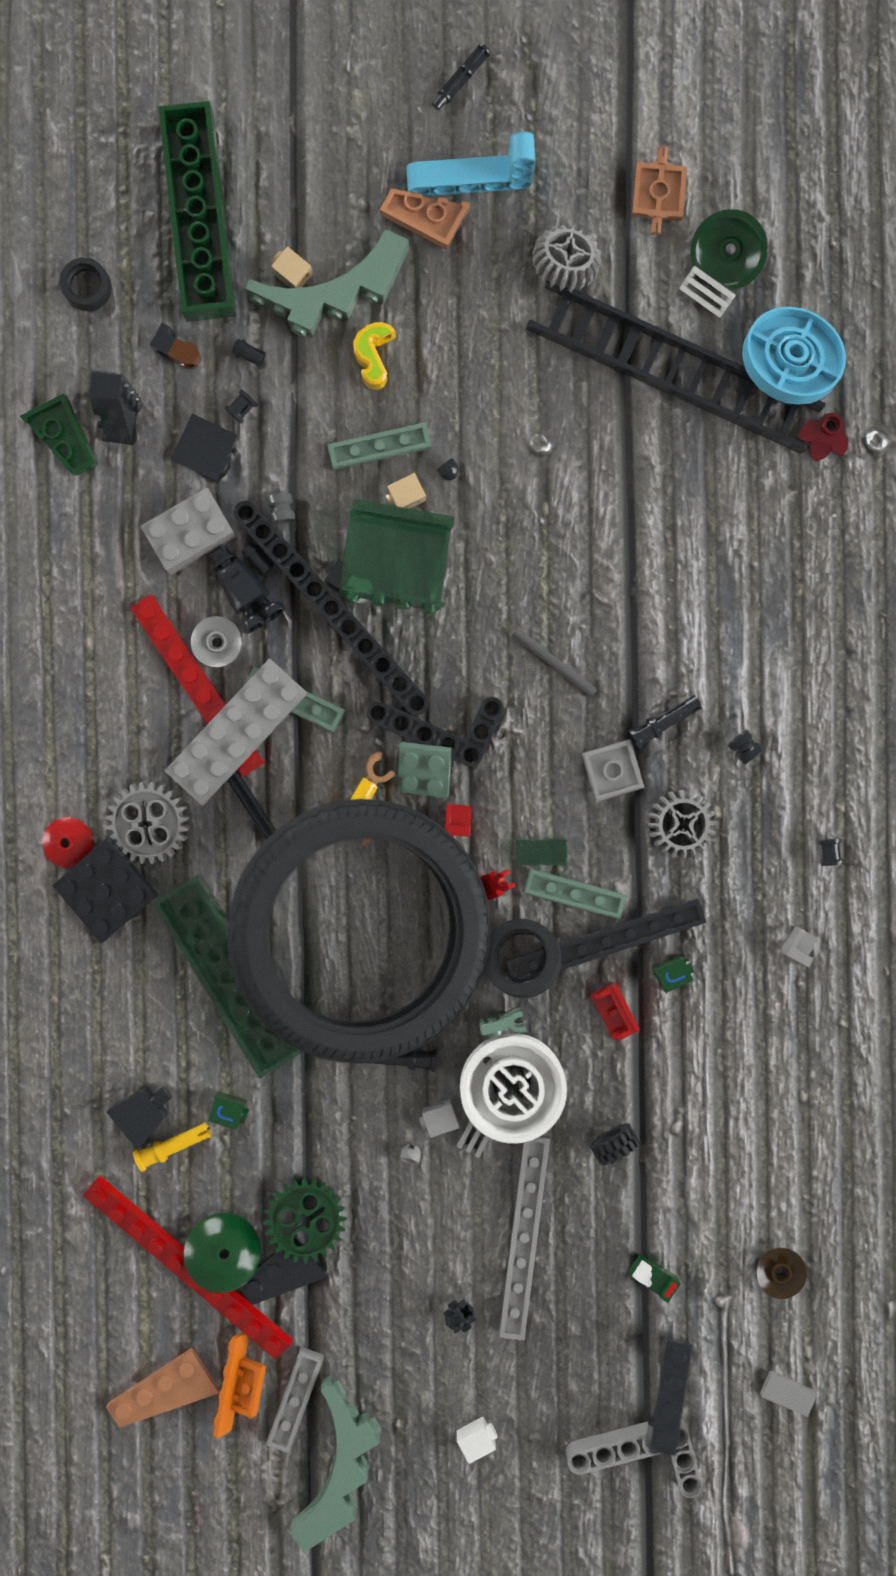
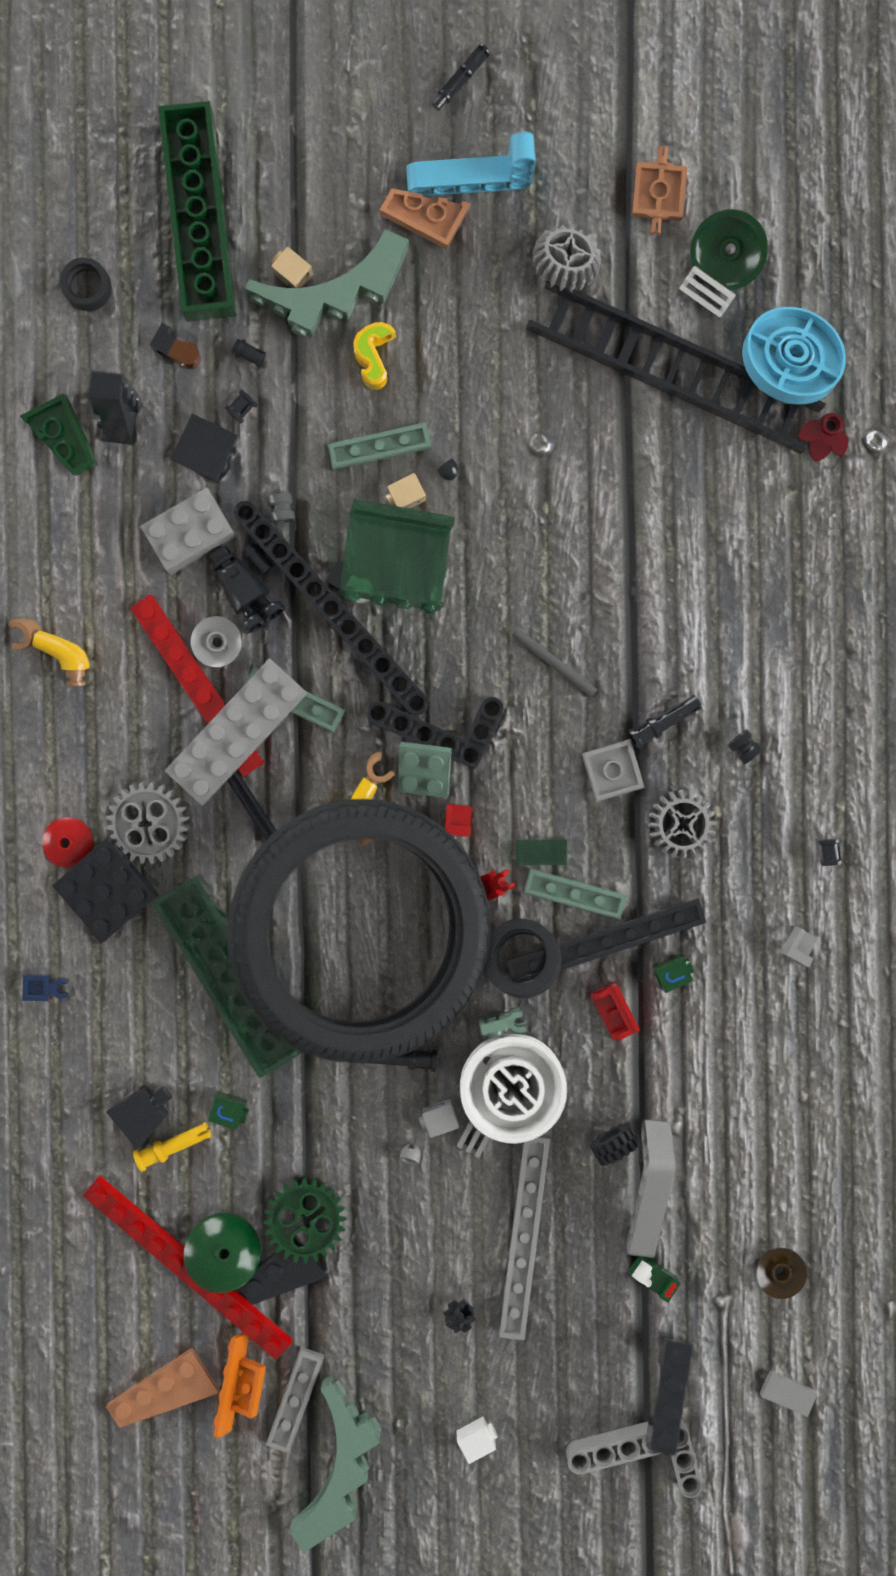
none -> piece [8,618,90,686]
none -> dark blue plate [22,974,69,1001]
none -> light grey beam [627,1119,675,1258]

